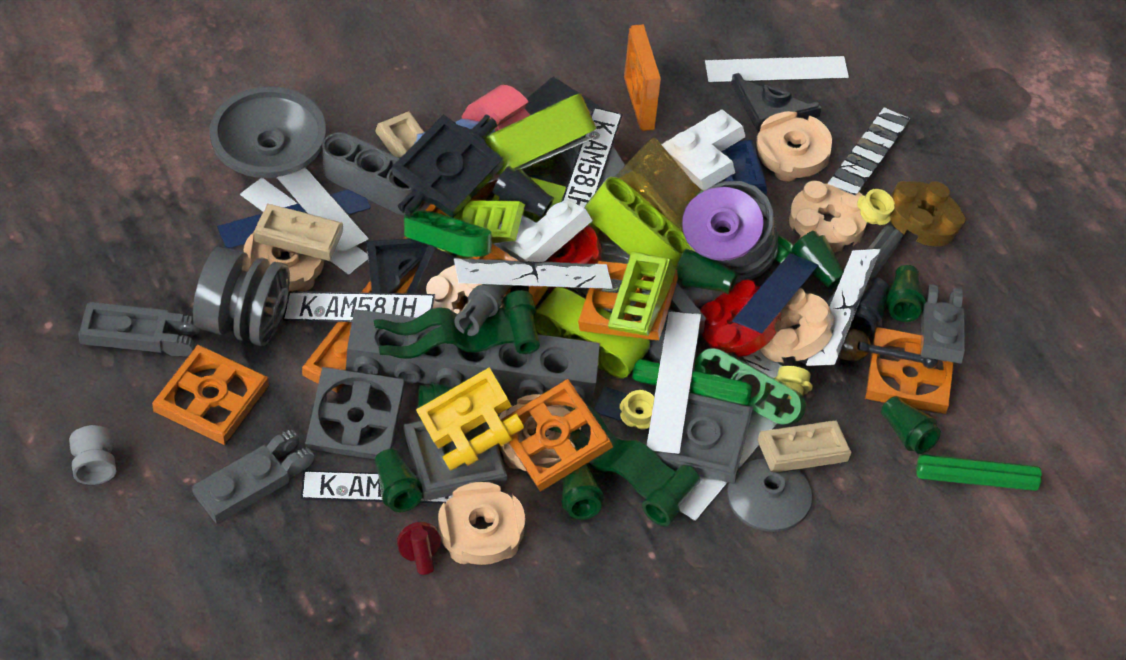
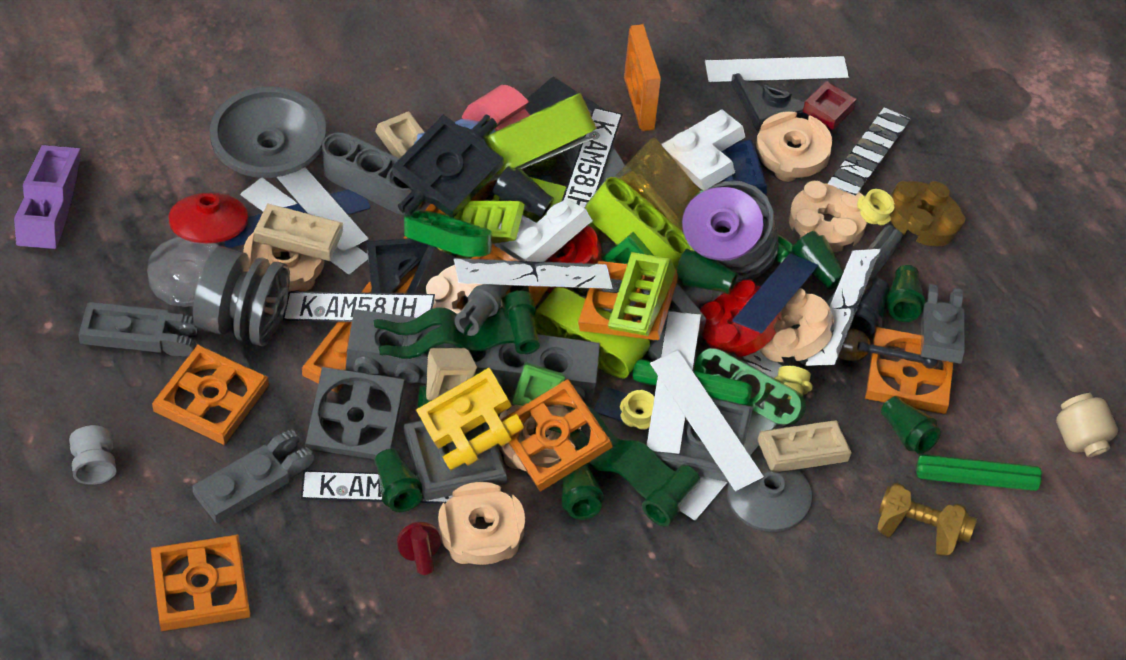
none -> medium lavender slope [14,145,81,249]
none -> clear tile [147,237,218,307]
none -> orange piece [151,534,250,631]
none -> red dish [169,192,248,244]
none -> tan slope [426,348,477,400]
none -> bright green tile [512,362,565,406]
none -> green tile [602,232,654,264]
none -> white sticker [650,350,764,491]
none -> dark red tile [803,81,857,130]
none -> pearl gold piece [878,483,977,556]
none -> tan head [1056,393,1118,458]

